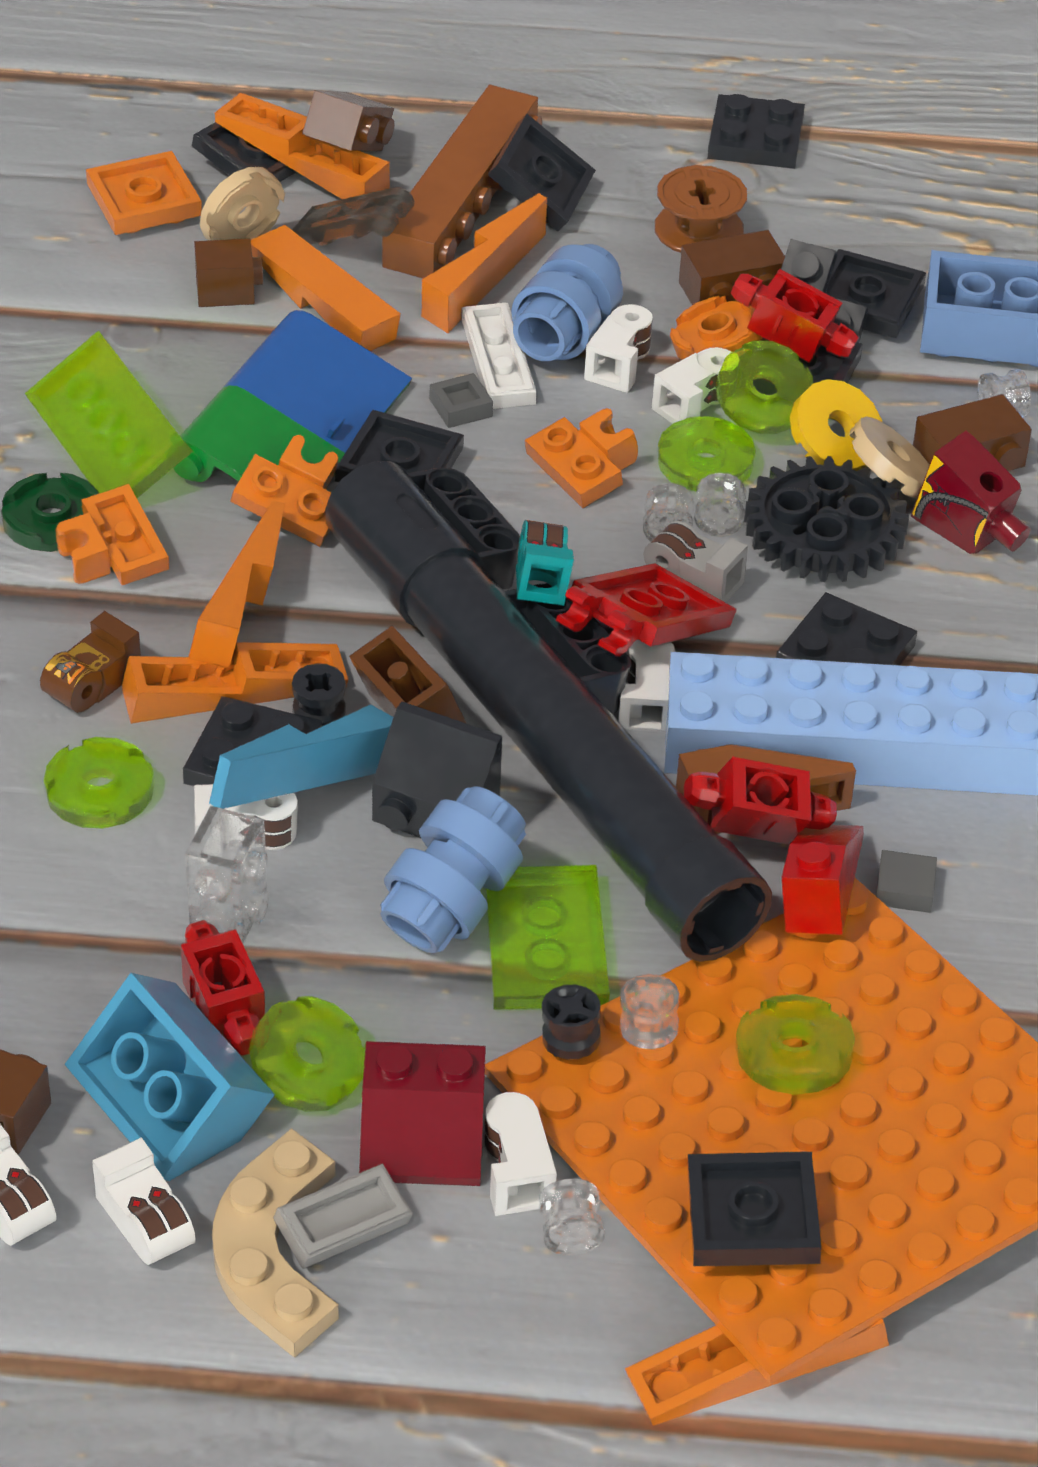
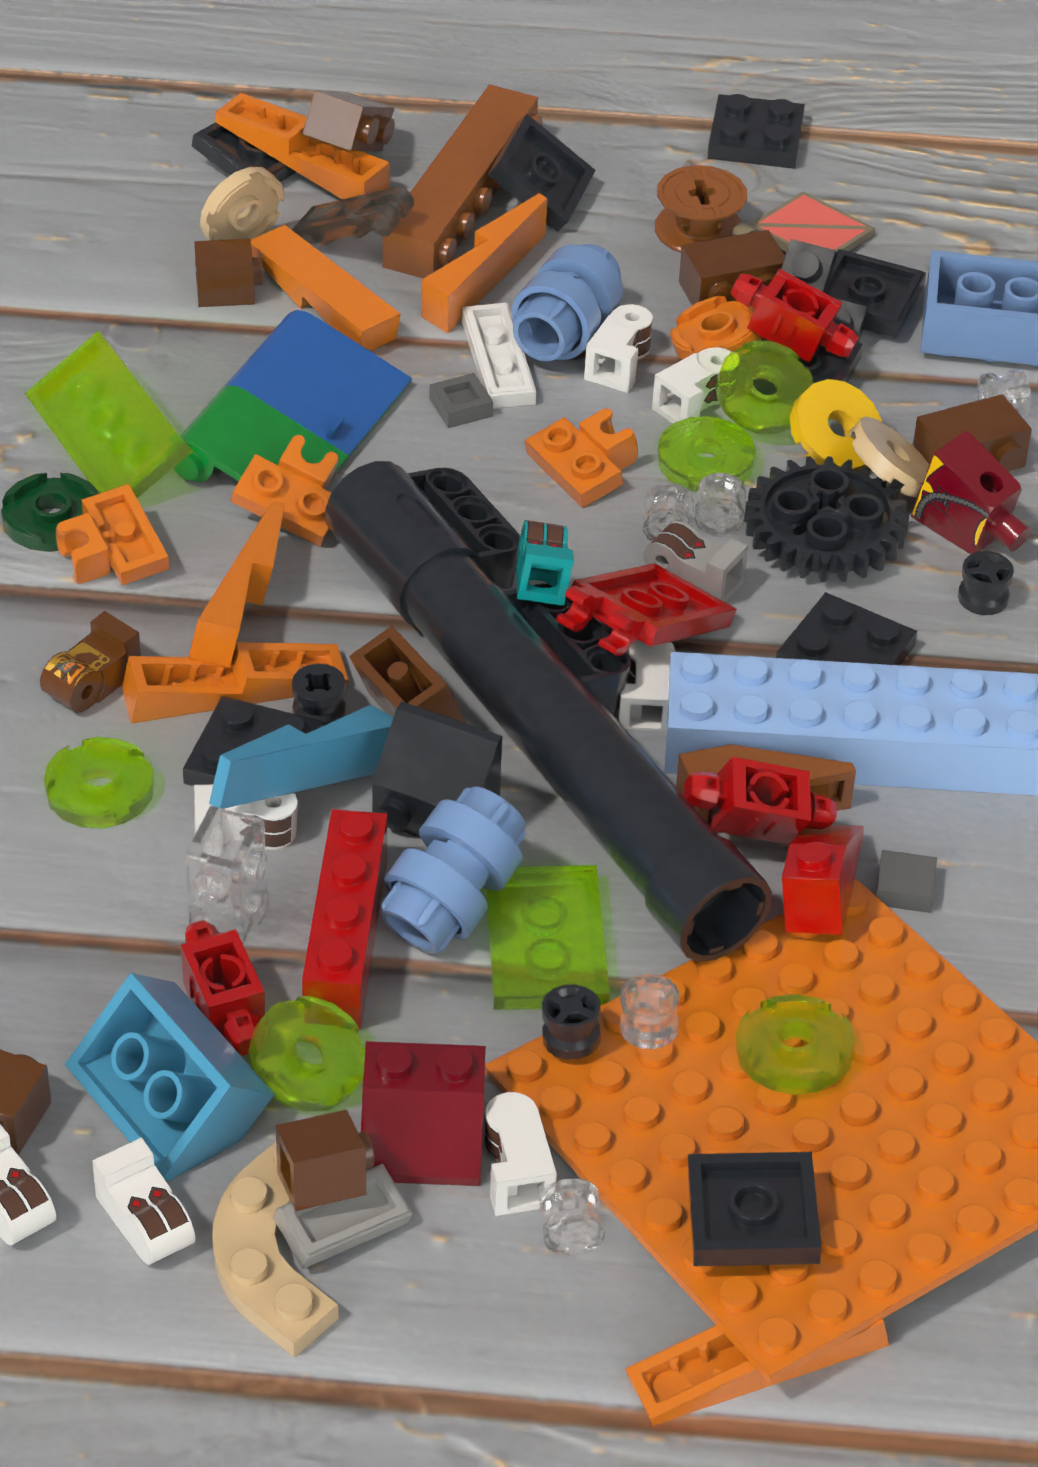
orange plate [86,151,202,235] -> none
black plate [335,410,464,482] -> none
none -> reddish brown brick [276,1109,374,1211]
none -> red brick [302,809,387,1030]
none -> coral flag [732,191,875,252]
none -> black wheel [958,551,1014,615]

